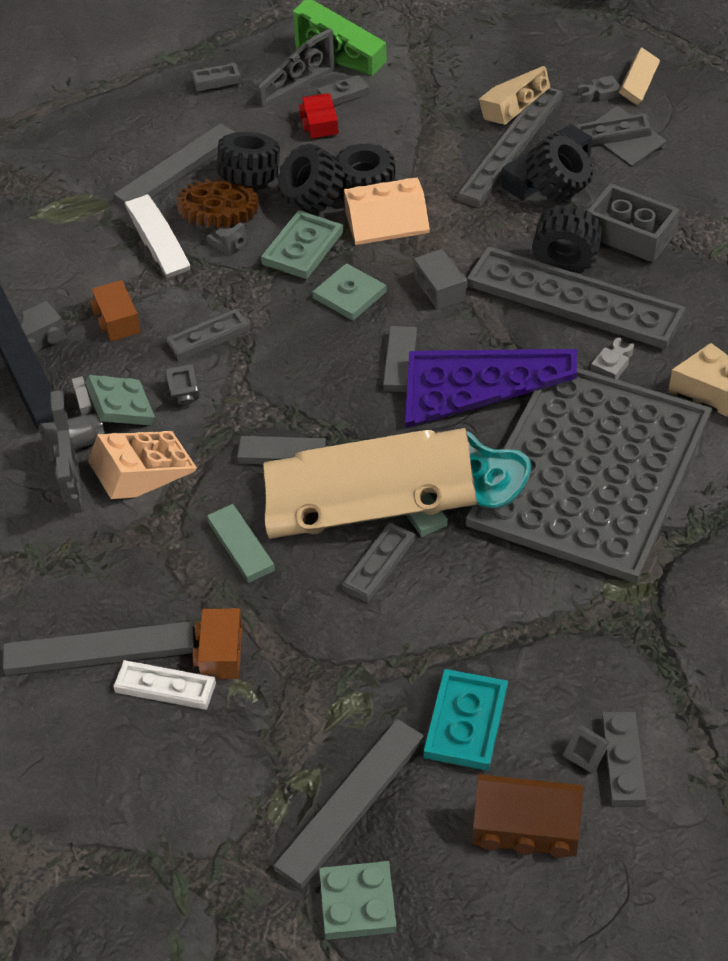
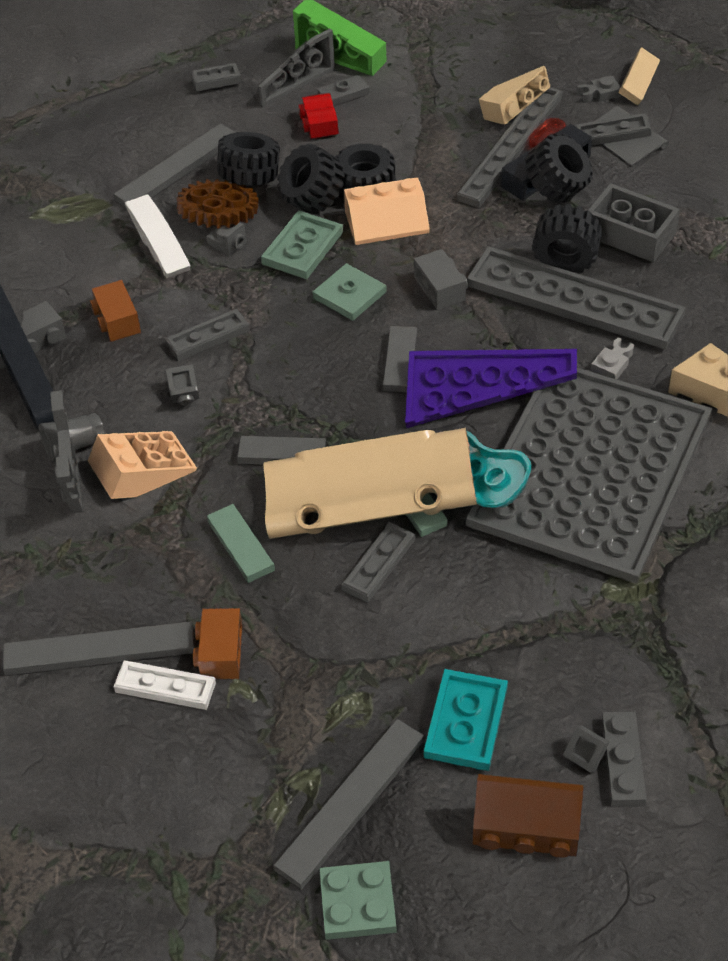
light grey plate [72,376,96,416] -> none
sand green plate [85,375,155,425] -> none
none -> clear red tile [529,118,566,149]

